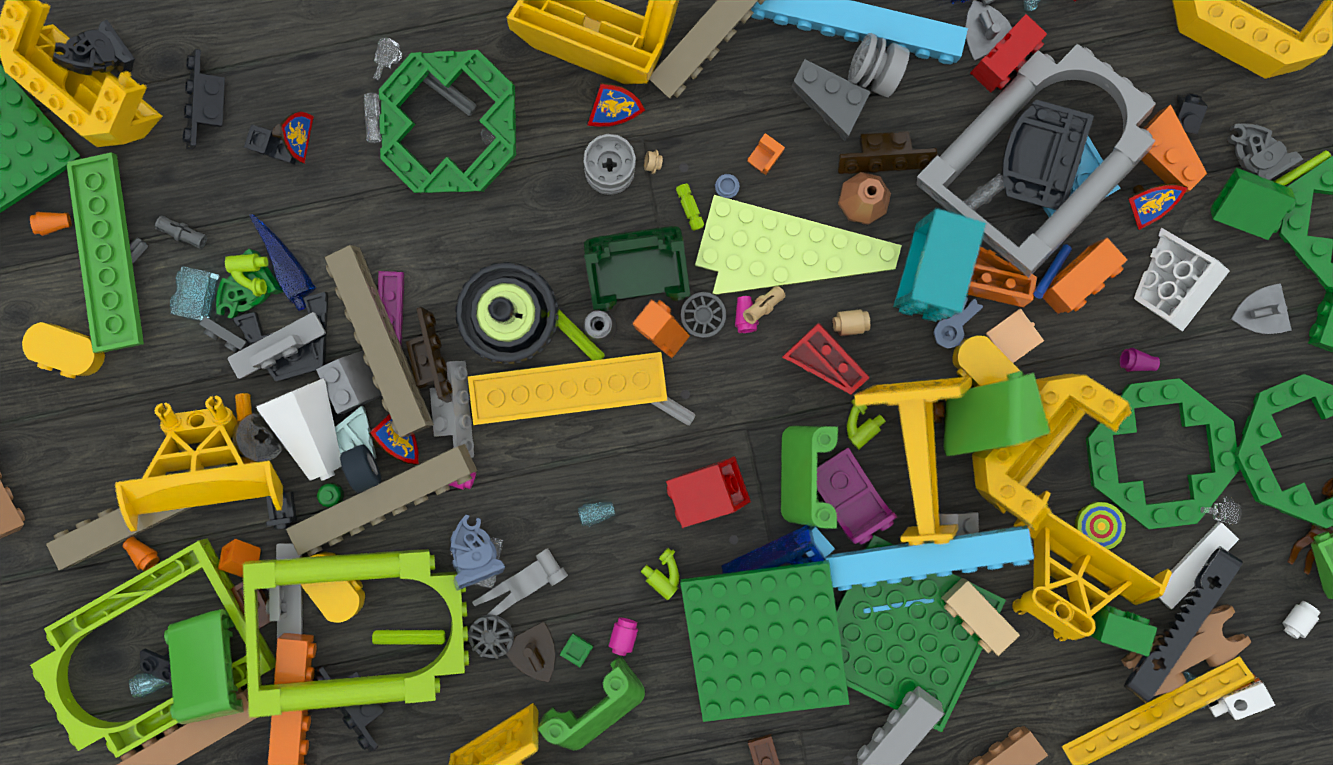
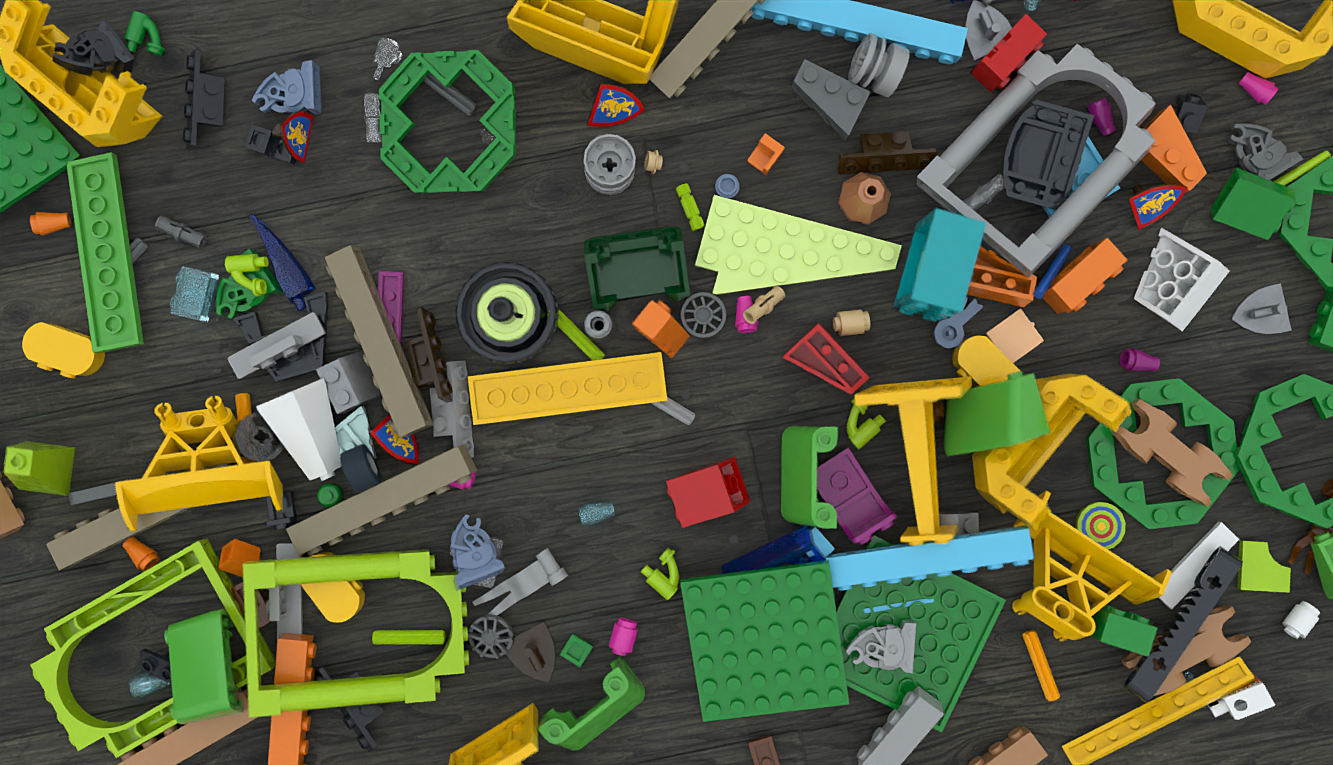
dark grey plate [199,316,250,353] -> none
tan brick [942,578,1020,656] -> none
clear piece [1200,497,1242,525] -> none
none -> lime slope [4,441,75,496]
none -> dark grey beam [68,478,139,506]
none -> green plant [124,11,166,56]
none -> sand blue piece [252,60,322,115]
none -> light grey piece [845,620,916,673]
none -> light orange axle [1023,630,1060,701]
none -> magenta cone [1087,97,1116,136]
none -> medium nougat piece [1110,399,1233,507]
none -> lime tile [1237,540,1291,593]
none -> dark pink cone [1238,72,1278,105]

